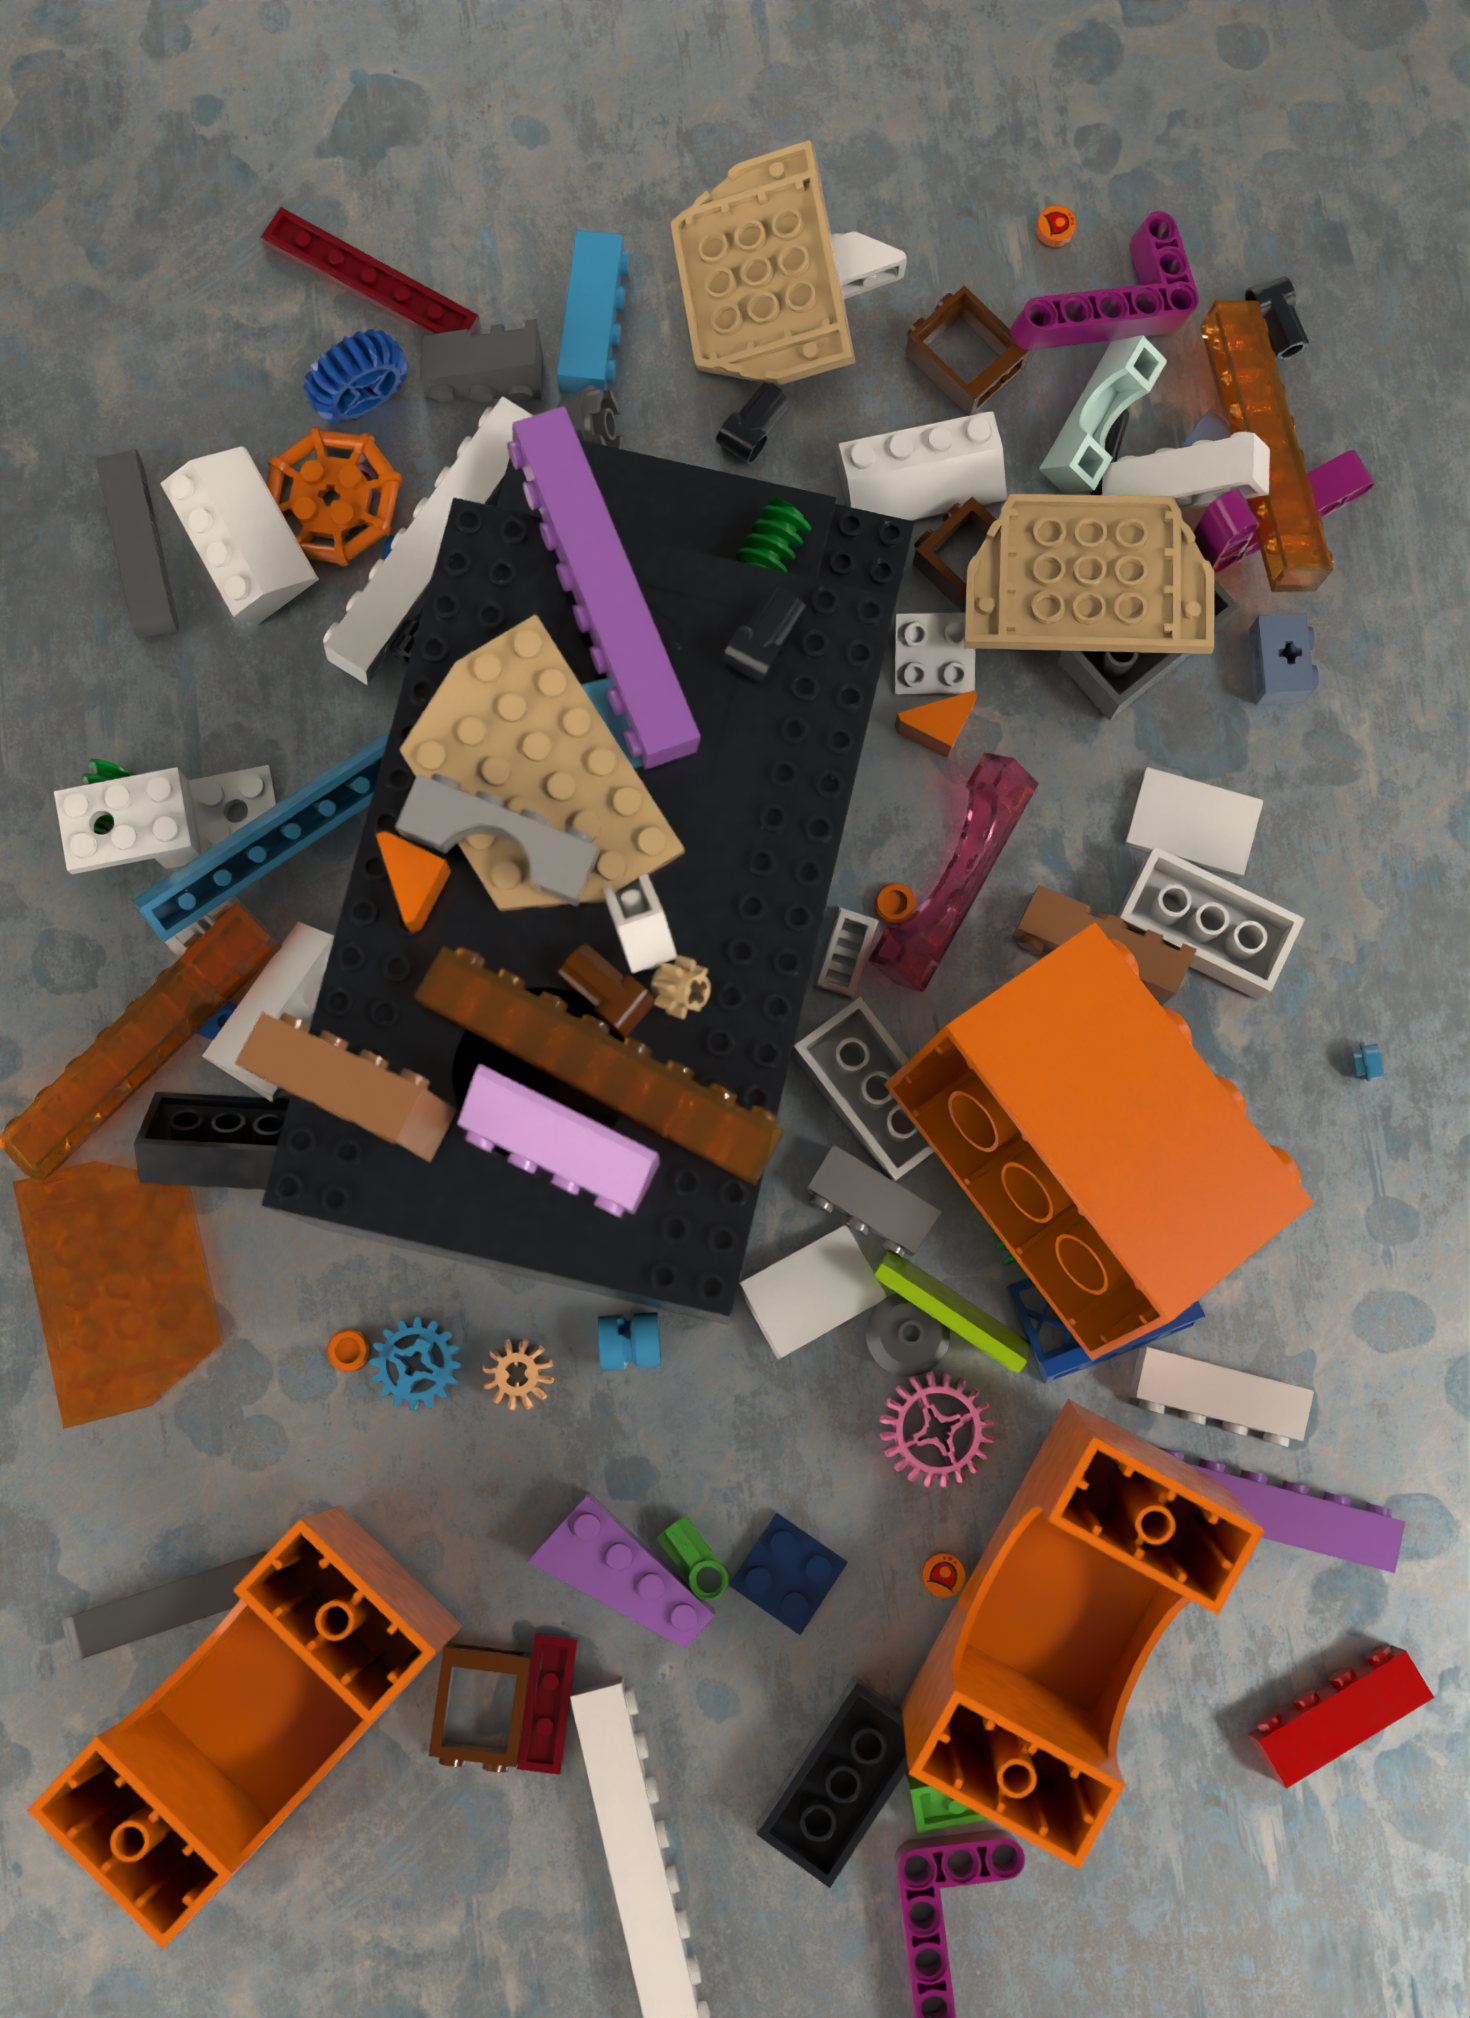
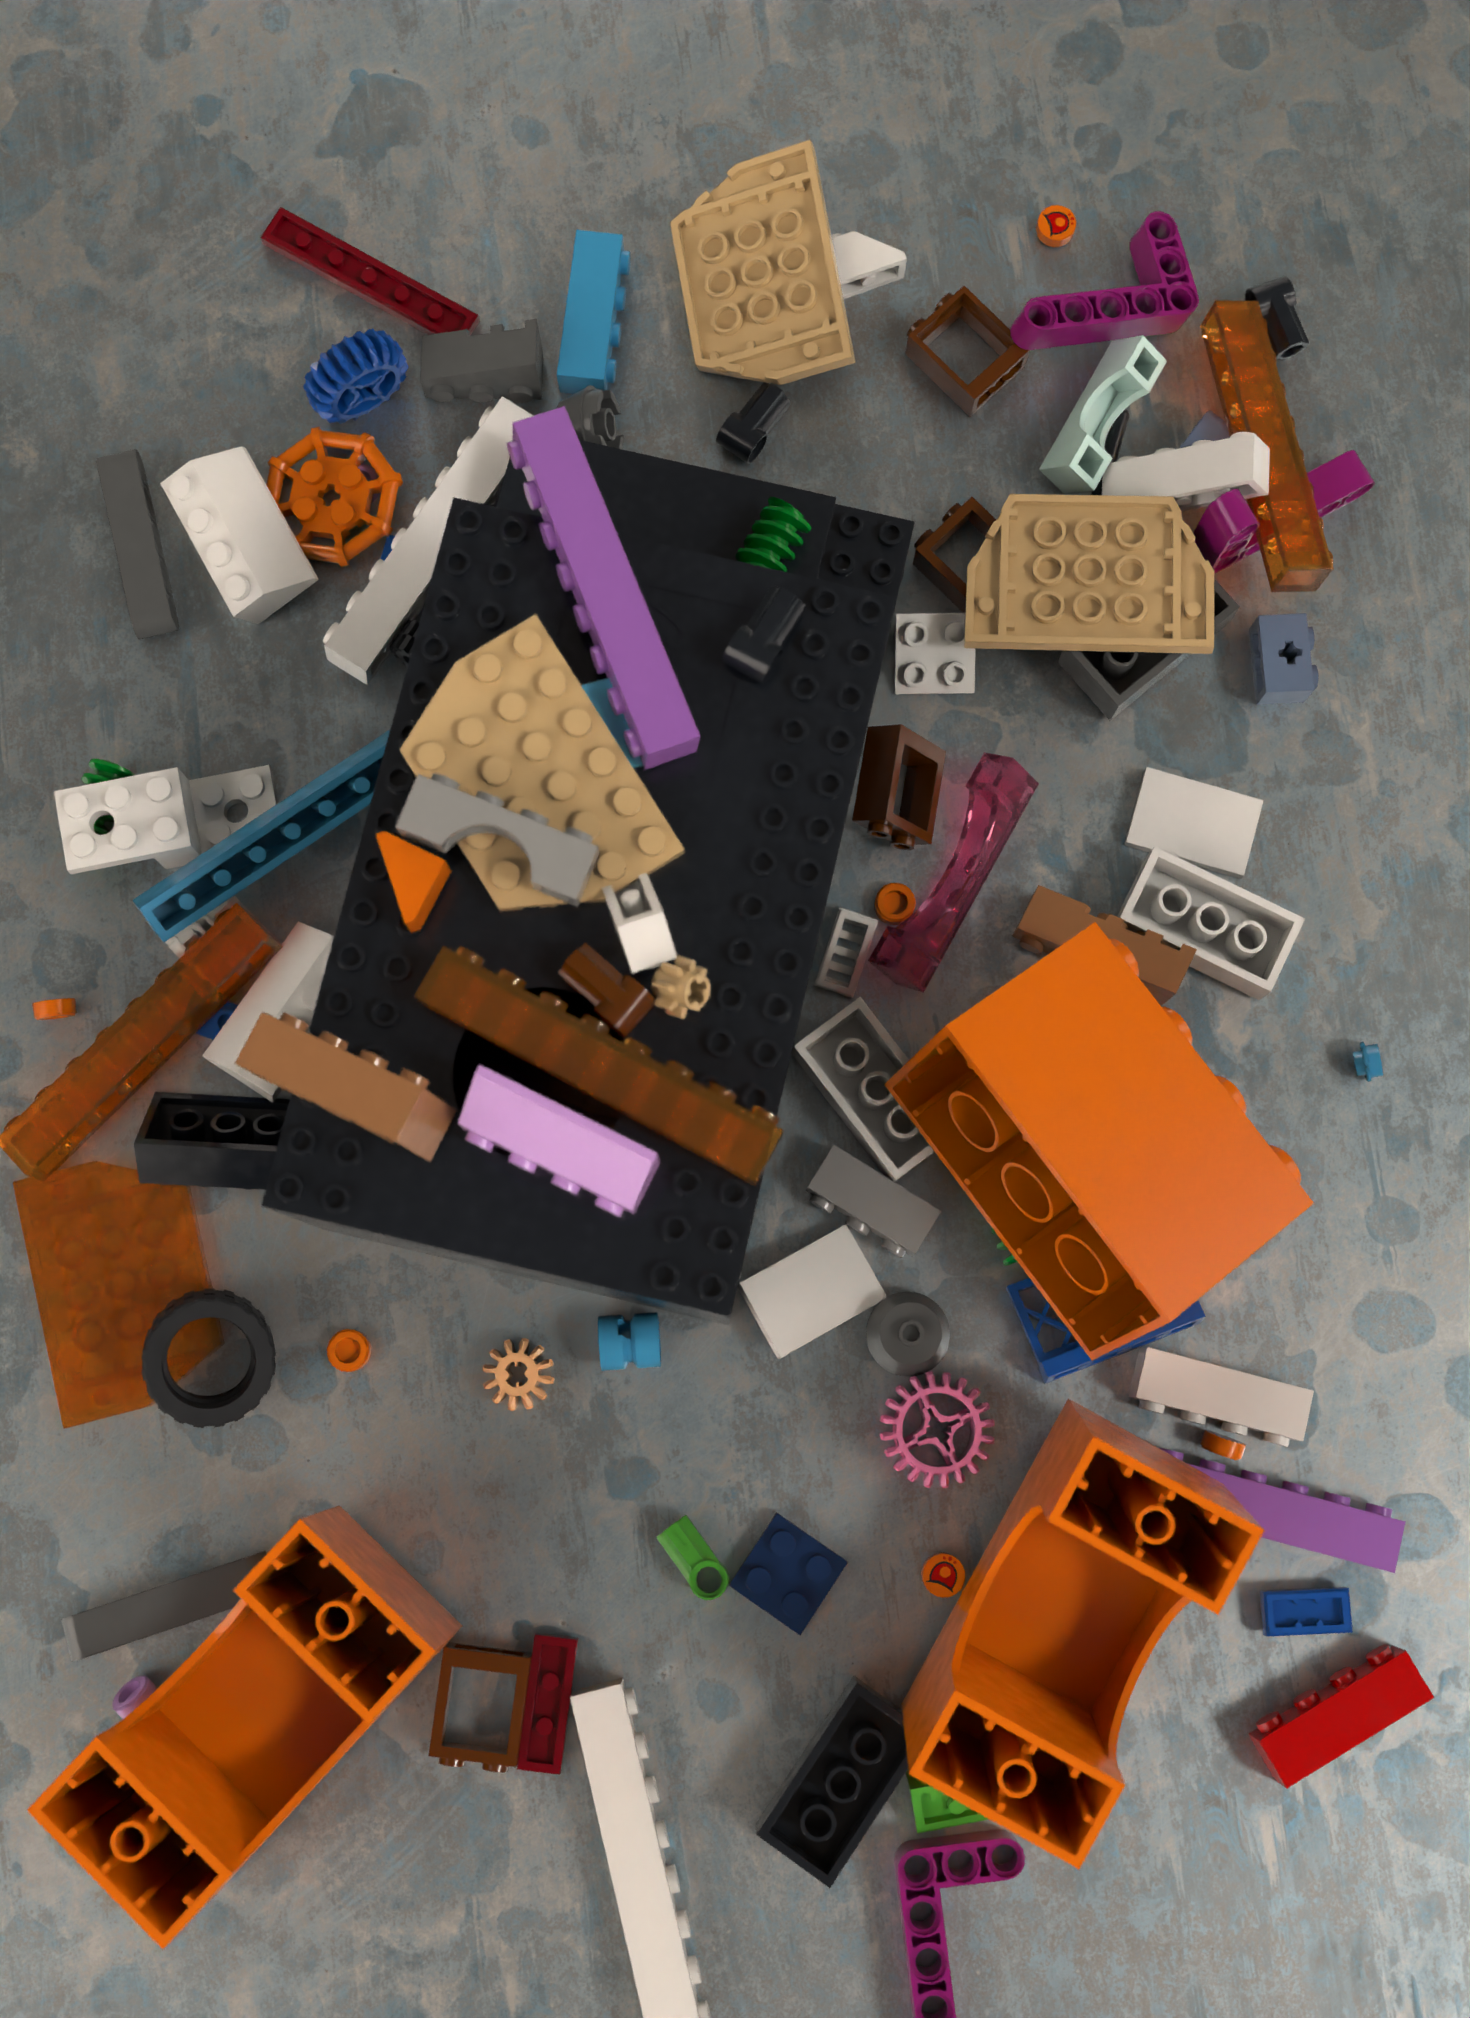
dark azure gear [369,1317,463,1410] -> none
medium lavender wedge [527,1493,715,1649] -> none
white slope [836,411,1007,522] -> none
lime tile [874,1250,1029,1373] -> none
orange slope [895,690,977,758] -> none
none -> orange tile [32,998,77,1020]
none -> lavender tile [113,1676,157,1719]
none -> black tyre [142,1288,276,1428]
none -> reddish brown window [852,724,946,850]
none -> orange tile [1200,1430,1246,1461]
none -> blue plate [1259,1587,1353,1637]

